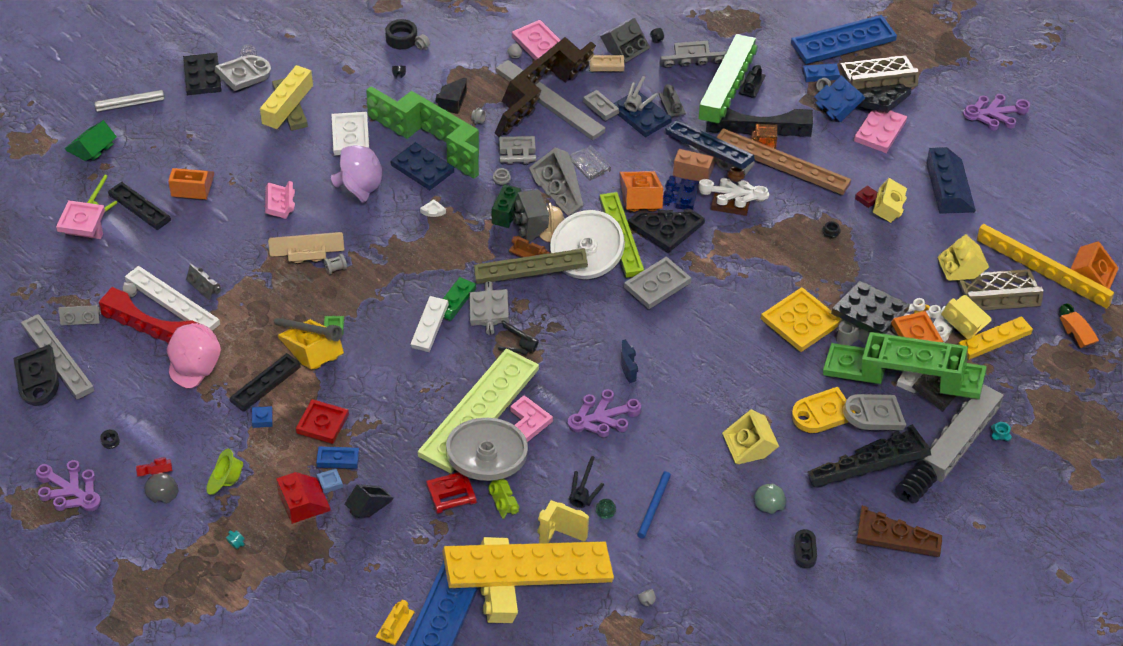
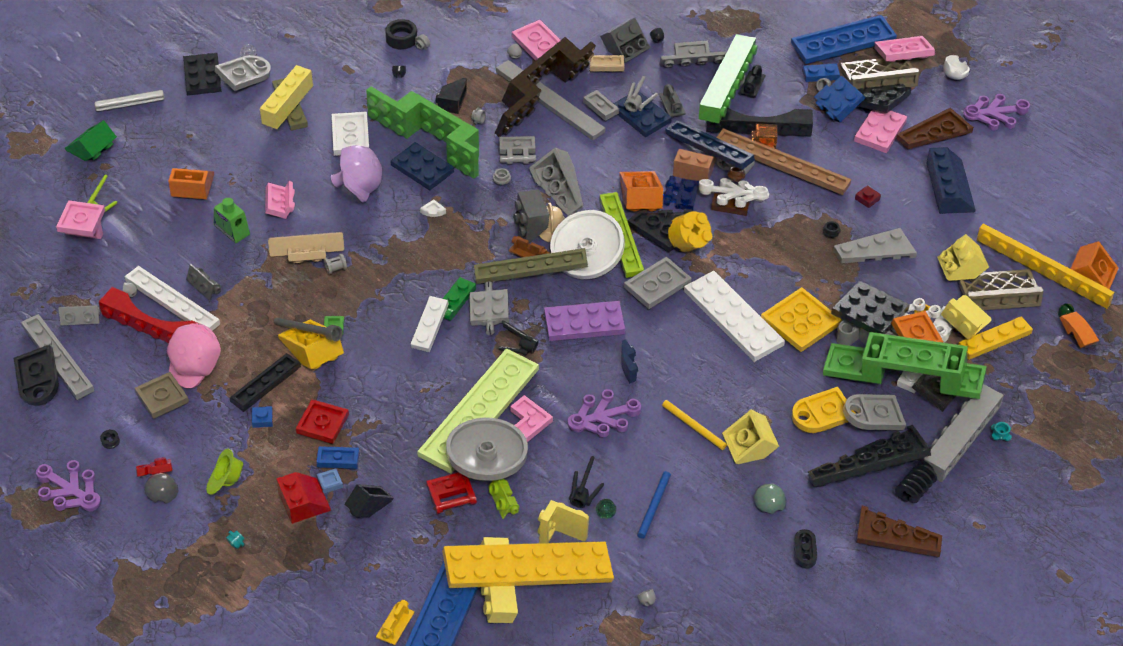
black tile [108,182,171,230] -> none
dark green brick [492,184,521,228] -> none
clear plate [570,145,611,181] -> none
light yellow brick [873,178,907,223] -> none
none -> dark tan plate [134,372,189,419]
none -> bright green torso [214,198,250,244]
none -> medium lavender plate [544,301,625,341]
none -> yellow bar [662,400,727,450]
none -> yellow brick [668,211,713,252]
none -> white plate [684,271,785,362]
none -> light grey wing [833,228,917,263]
none -> bright pink plate [874,36,935,62]
none -> reddish brown wing [896,108,974,149]
none -> white hair [943,55,970,80]

